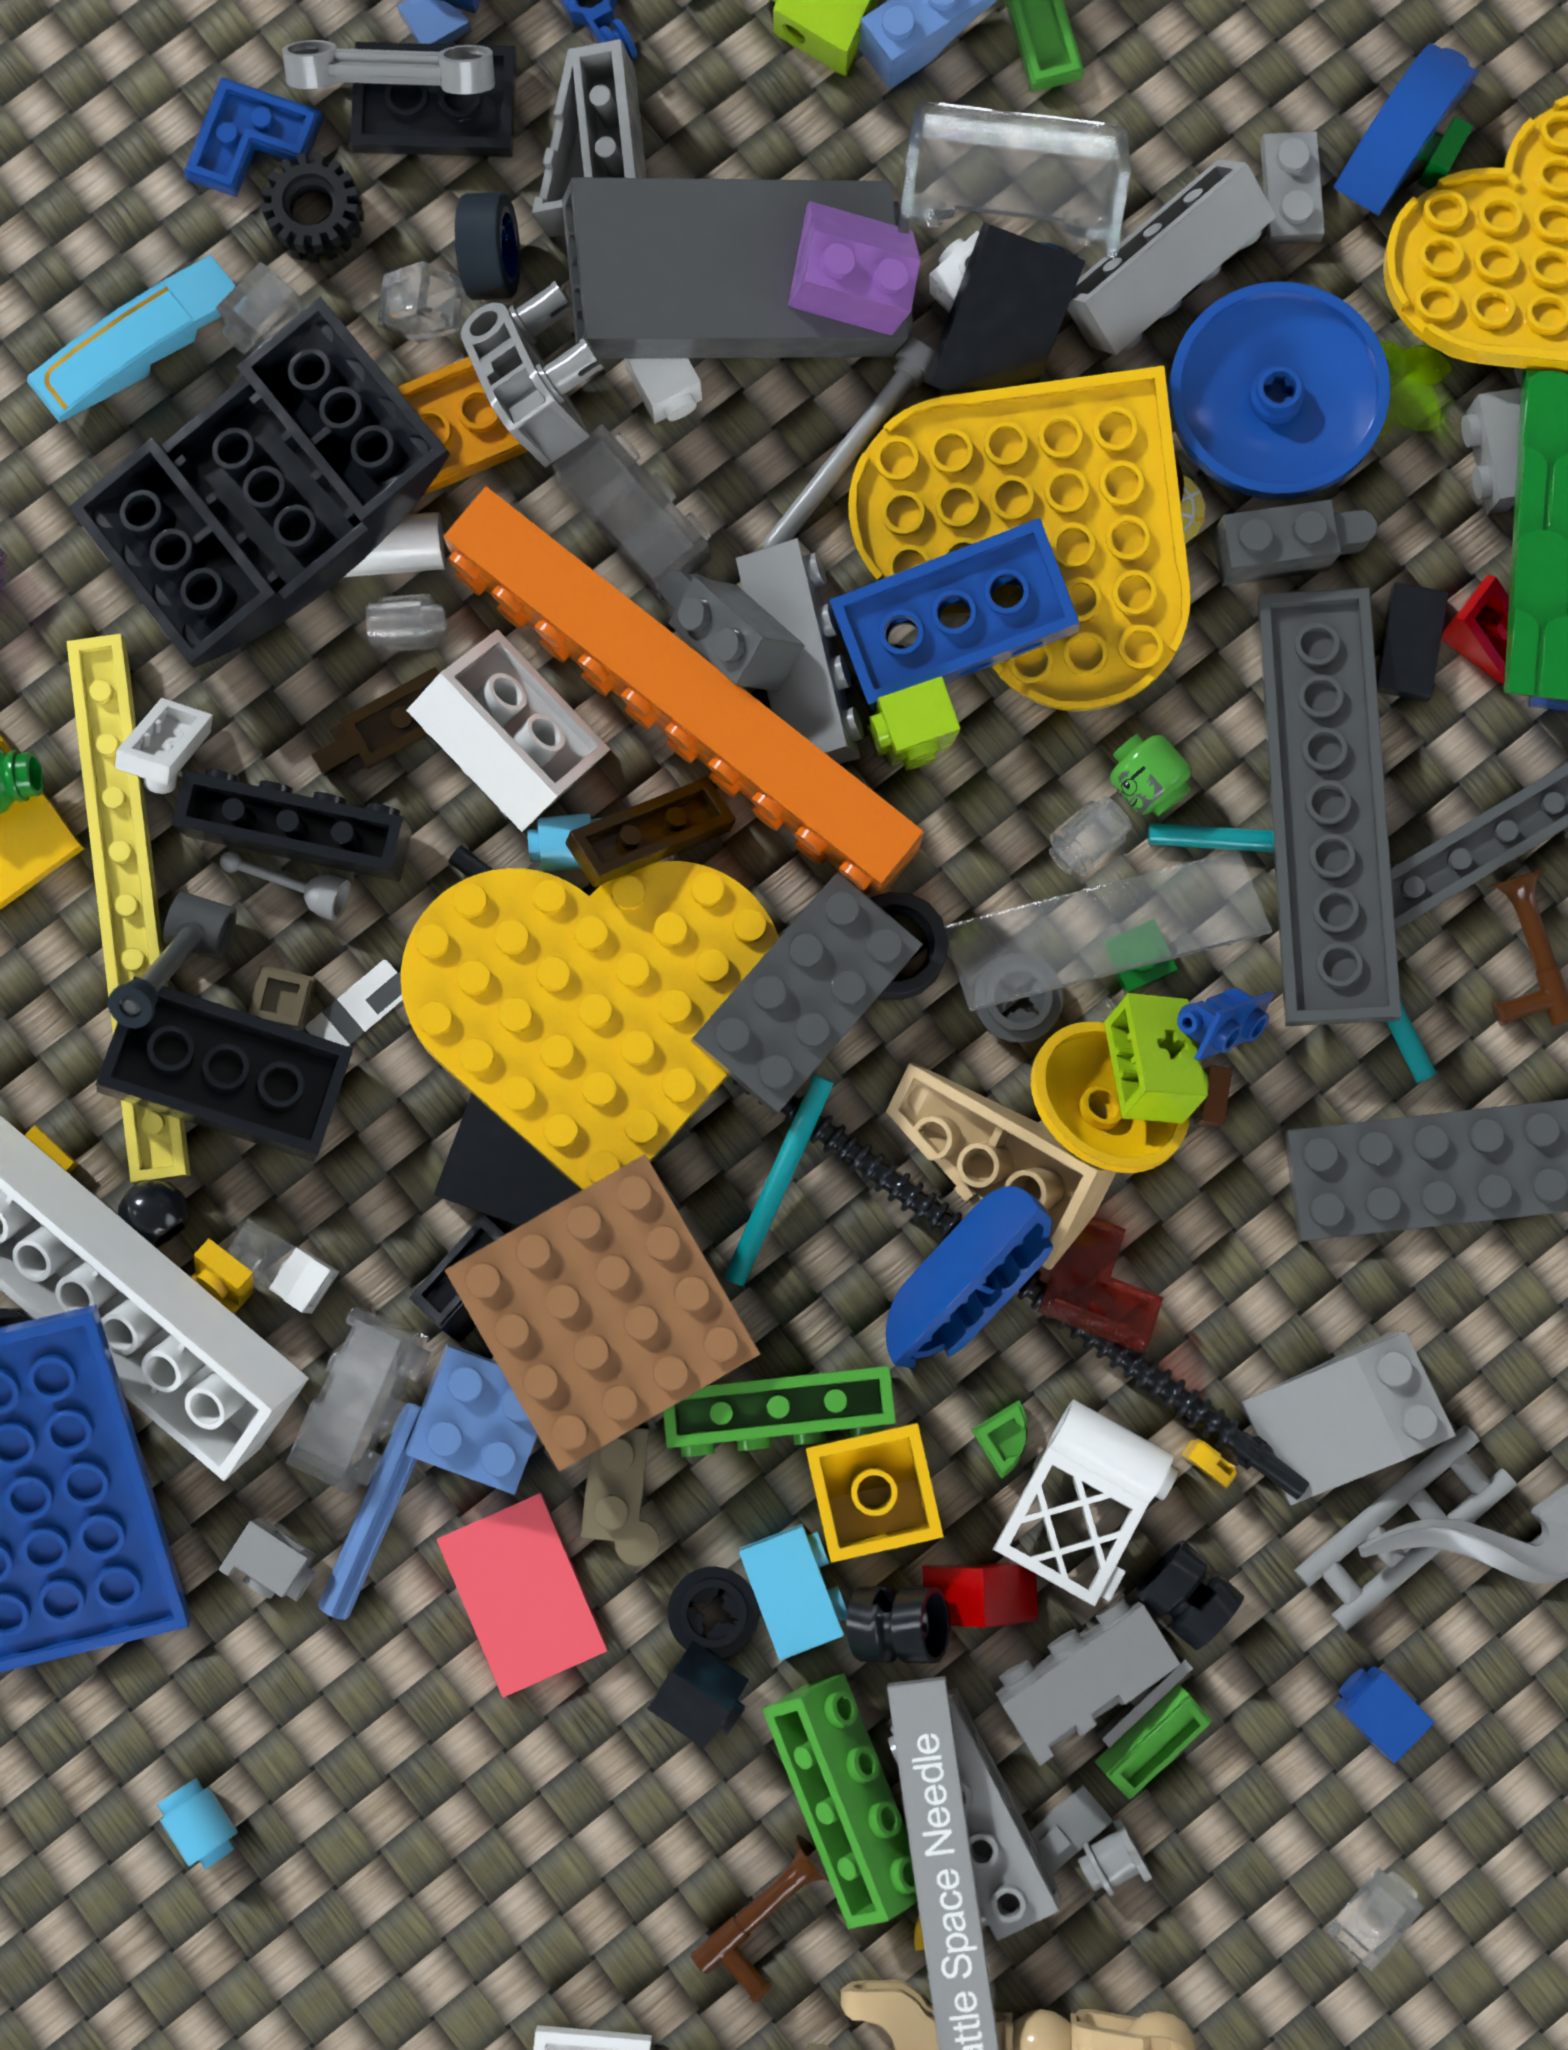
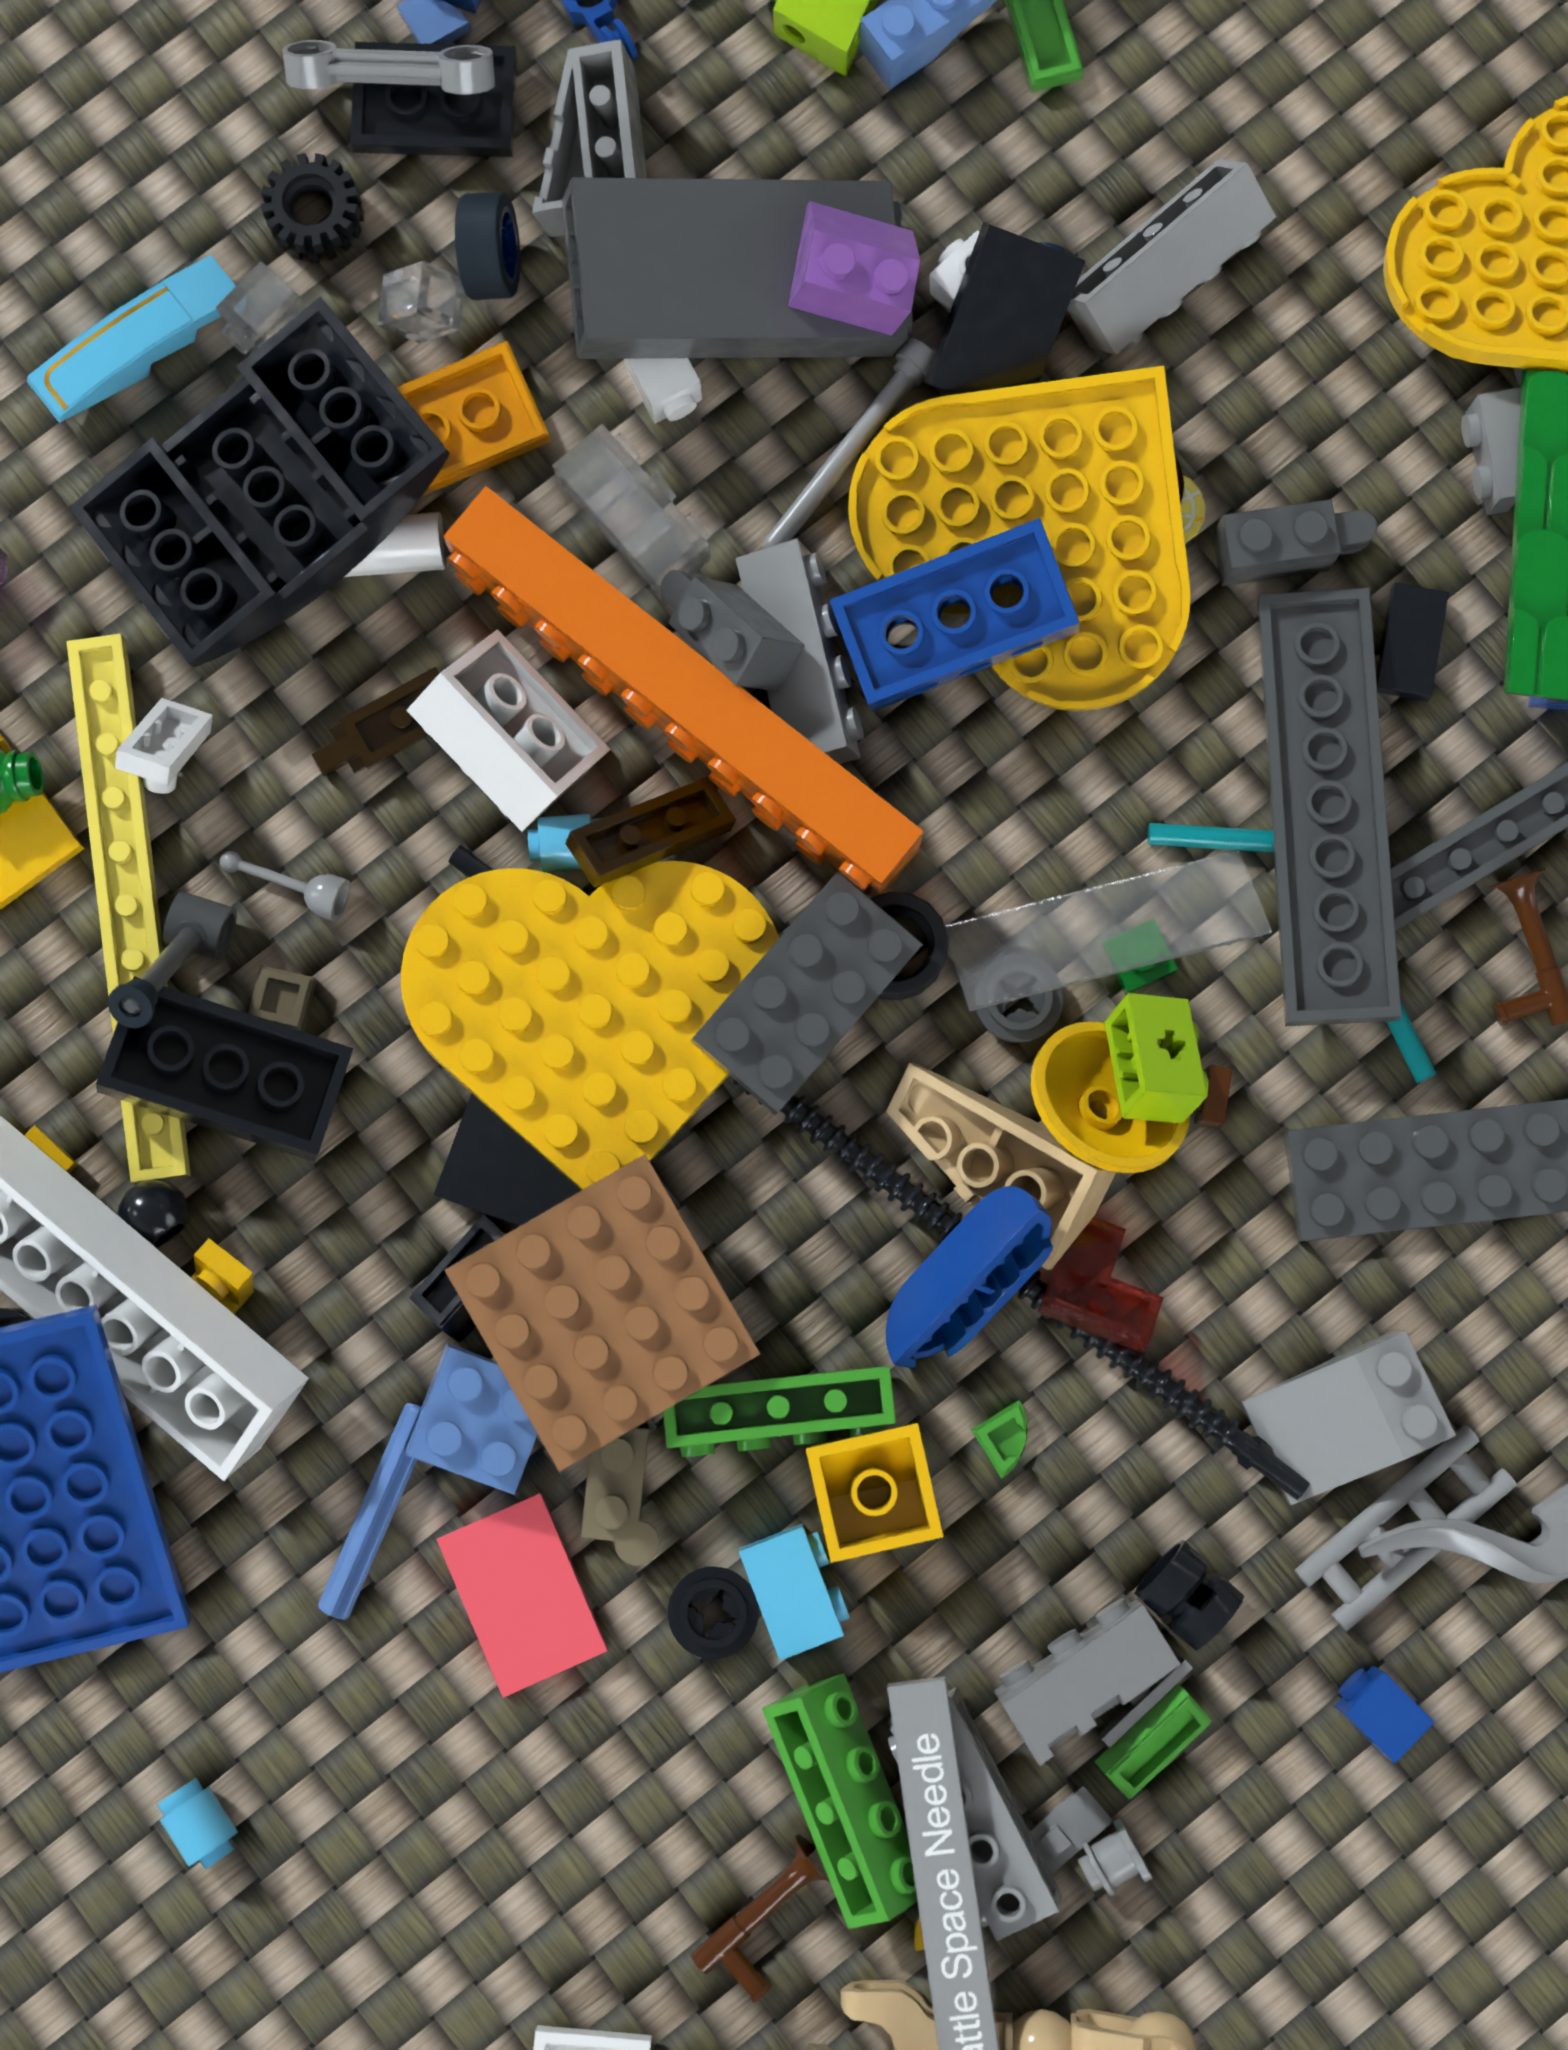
black brick [172,769,412,882] -> none
blue tile [183,77,324,197] -> none
light grey brick [218,1518,317,1601] -> none
leg [226,1218,340,1314] -> none
clear wedge [285,1307,431,1493] -> none
white sticker [306,960,403,1046] -> none
clear brick [366,593,448,652] -> none
light grey piece [460,280,605,467] -> none
black brick [647,1640,749,1749] -> none
teal bar [723,1073,834,1286] -> none
black wheel [846,1586,951,1664] -> none
lime brick [867,676,961,770] -> none
clear windscreen [898,102,1131,259] -> none
red slope [922,1563,1038,1628] -> none
white piece [992,1399,1178,1607] -> none
clear brick [1049,796,1132,876] -> none
bright green head [1110,734,1192,817] -> none
blue dish [1168,281,1390,500] -> none
blue hinge [1177,988,1274,1061] -> none
yellow tile [1180,1439,1238,1489] -> none
light grey plate [1260,131,1325,245] -> none
clear brick [1326,1867,1424,1971] -> none
blue arch [1333,42,1480,216] -> none
clear neon green plate [1377,341,1452,440] -> none
green plate [1417,116,1473,190] -> none
red slope [1441,575,1509,684] -> none

